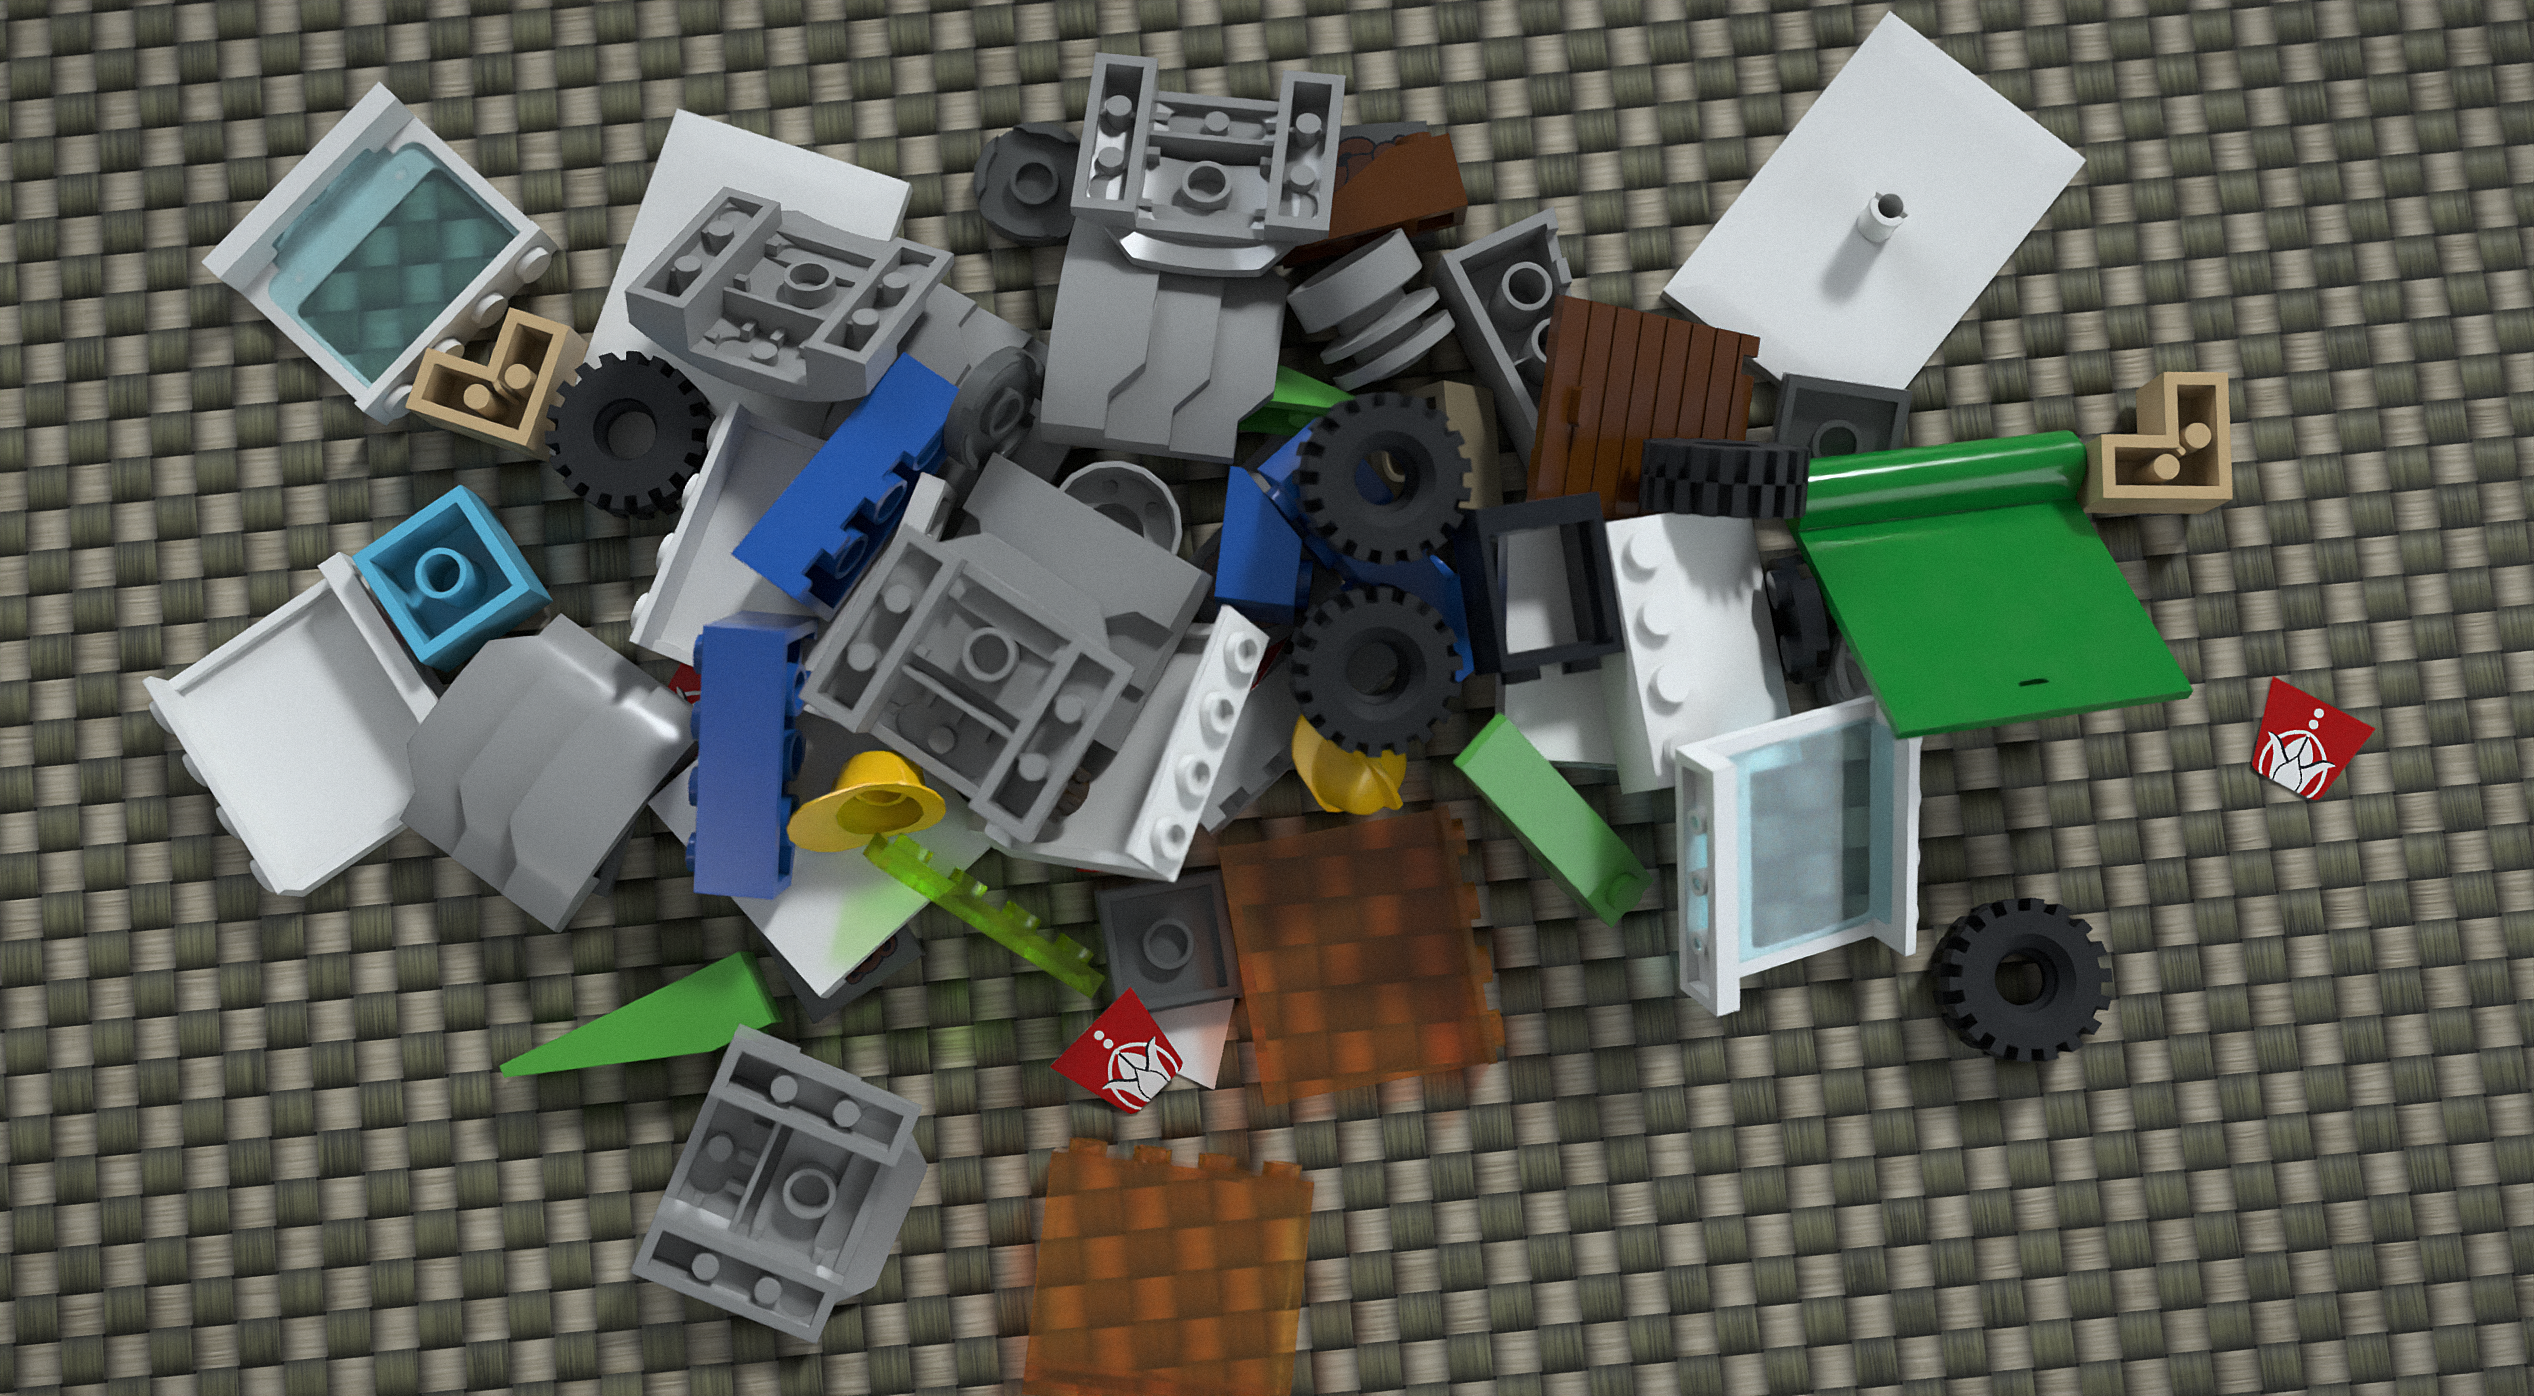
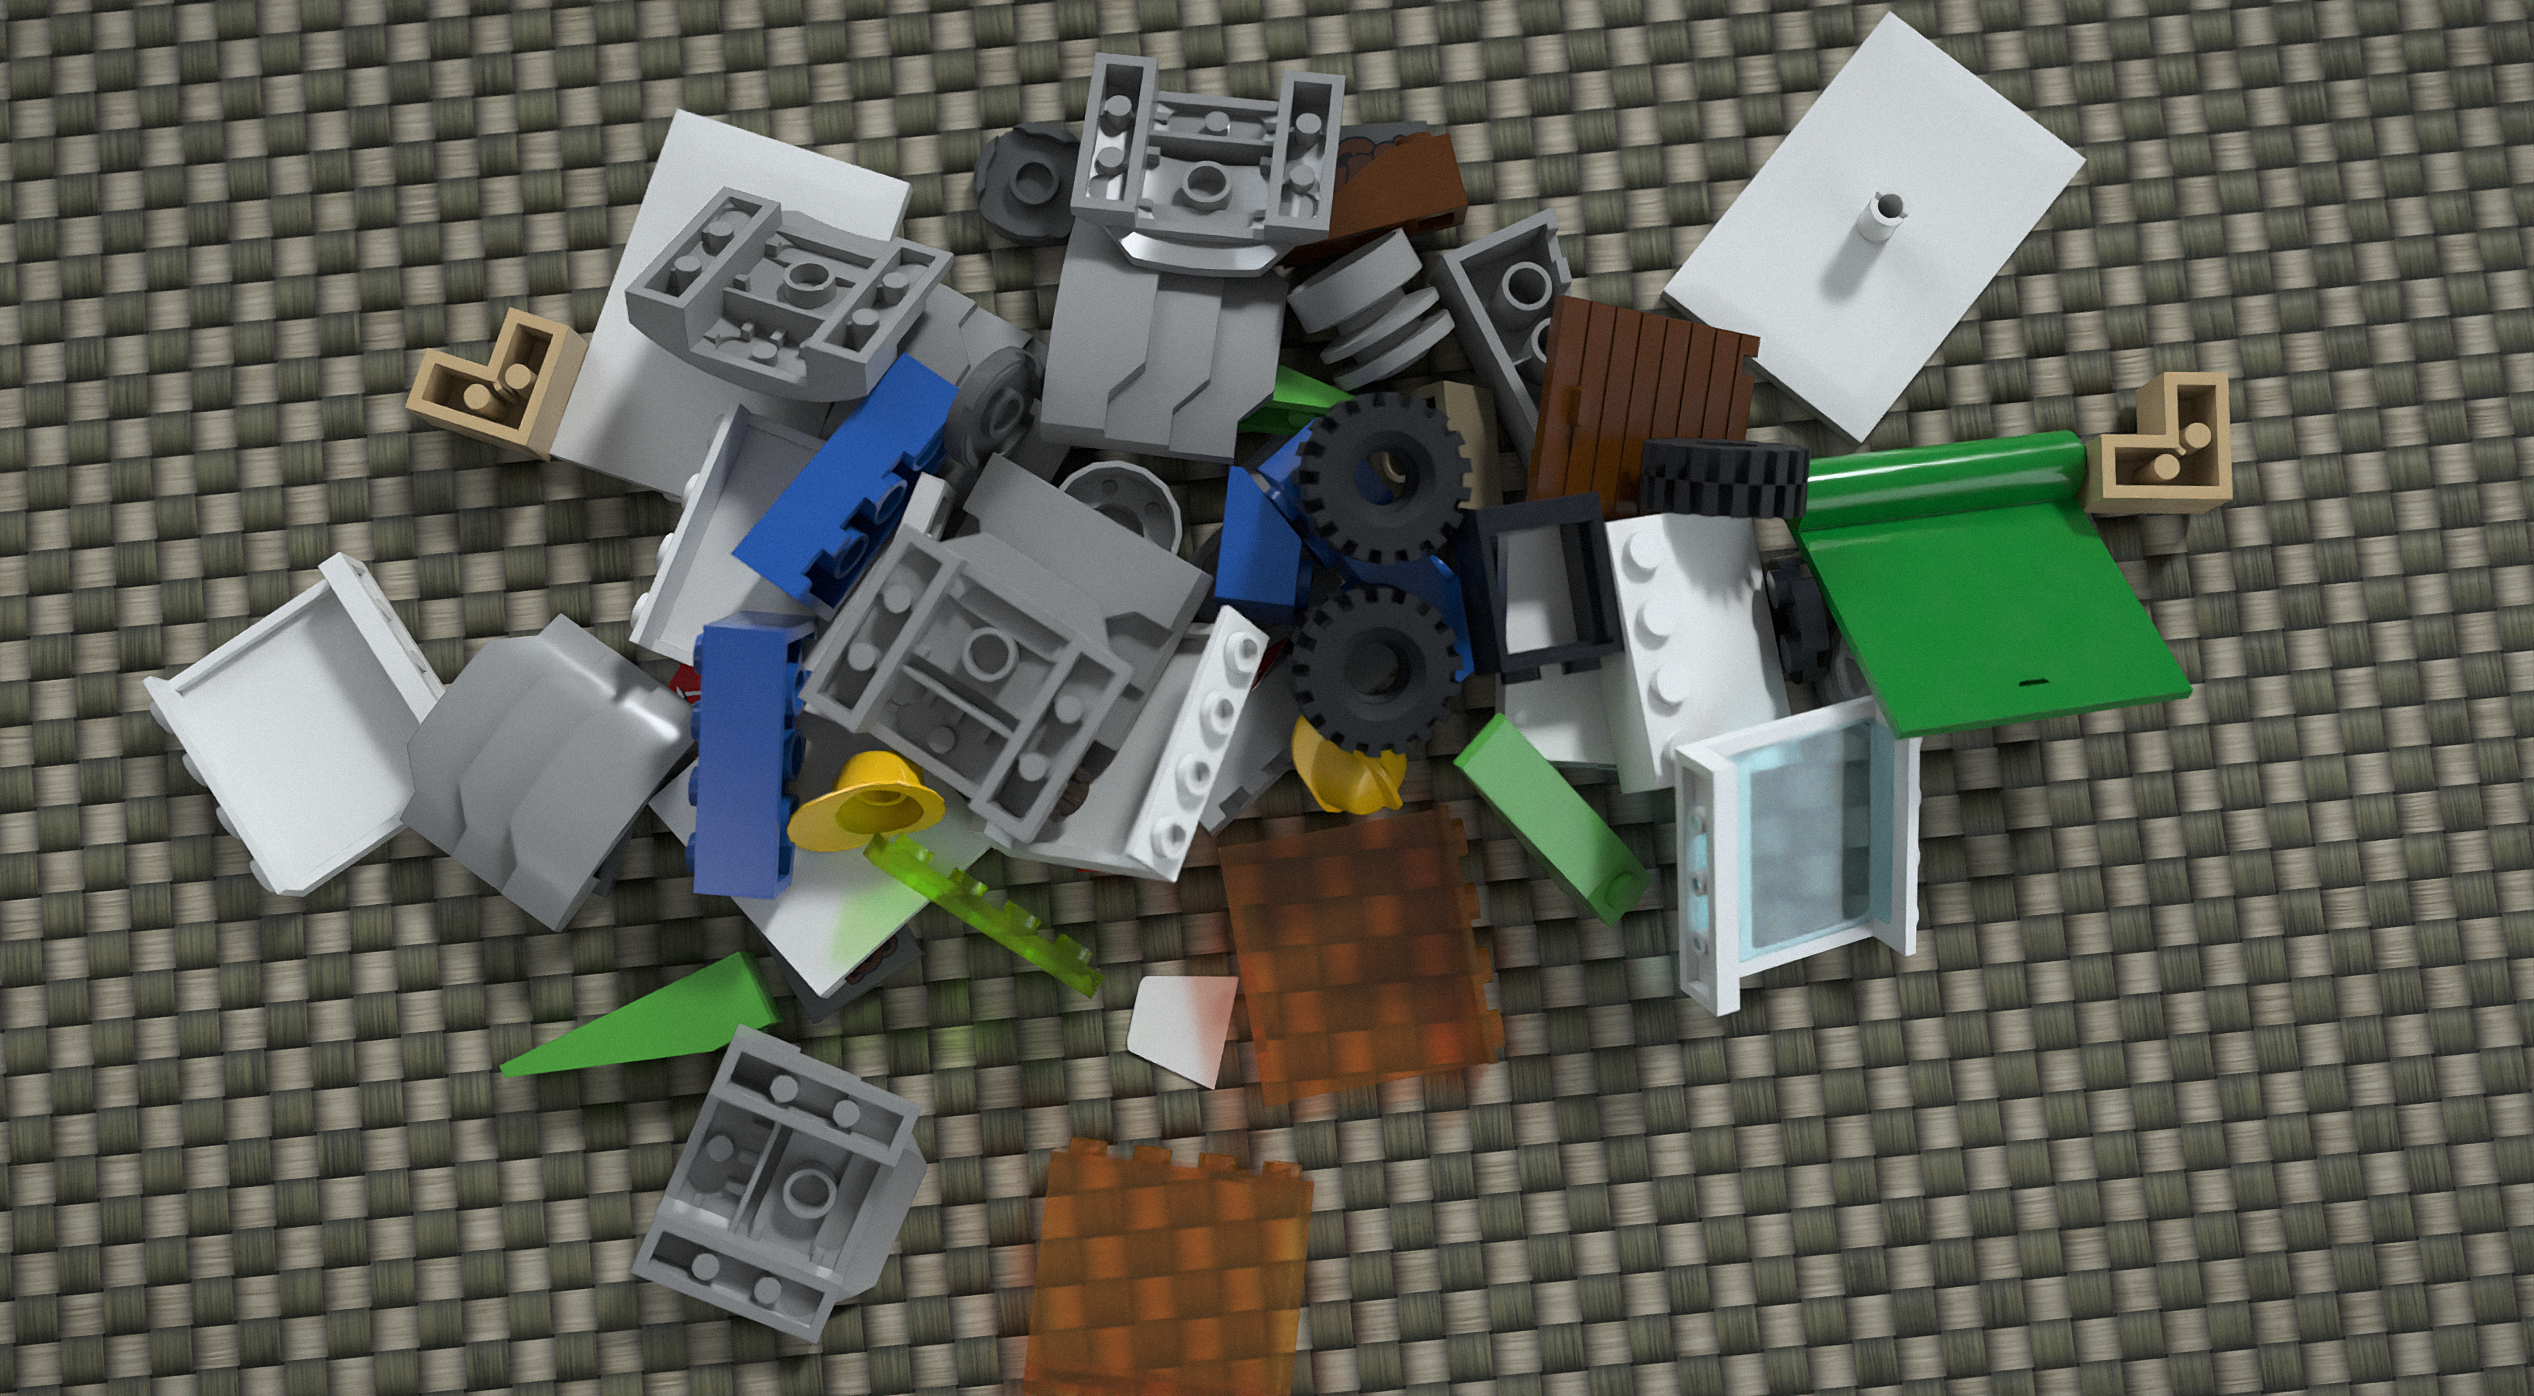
panel [202,82,559,426] -> none
medium azure brick [351,484,553,673] -> none
black tyre [544,351,716,521] -> none
red sticker [1050,986,1183,1114] -> none
dark grey tile [1095,870,1243,1013] -> none
dark grey tile [1770,372,1913,459] -> none
black tyre [1931,898,2113,1063] -> none
red sticker [2252,676,2375,800] -> none

